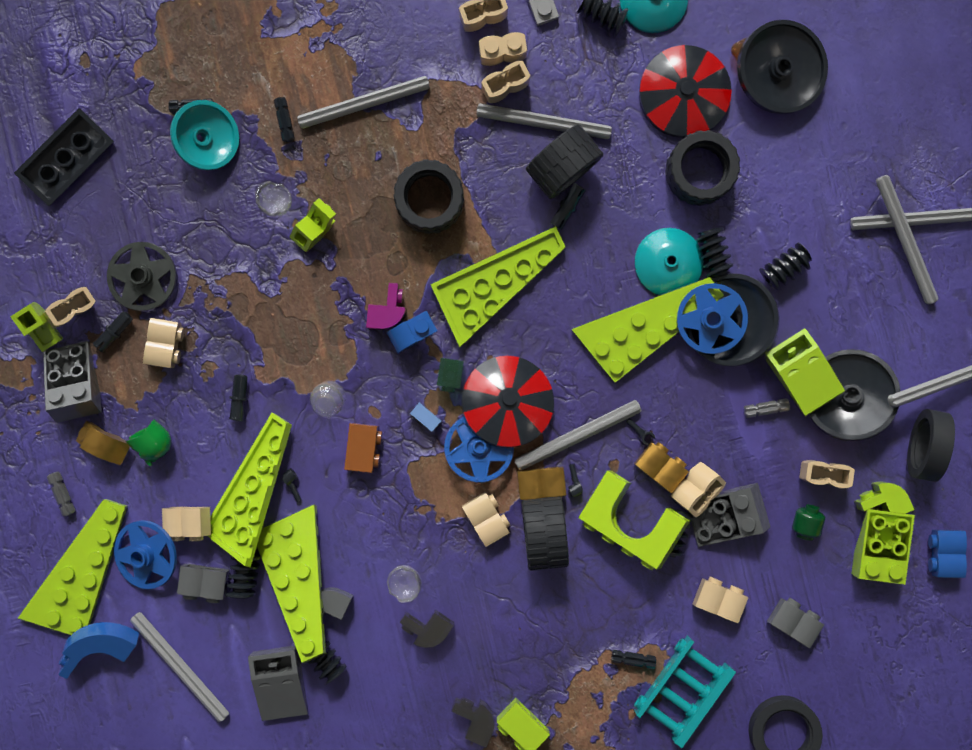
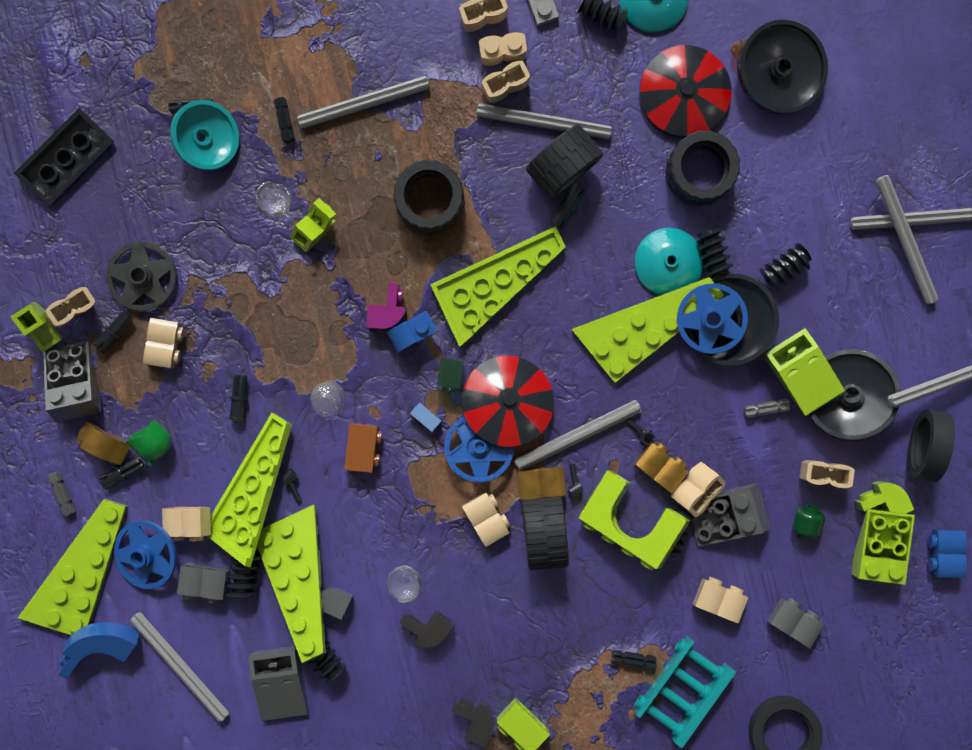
none -> black axle [98,456,144,489]

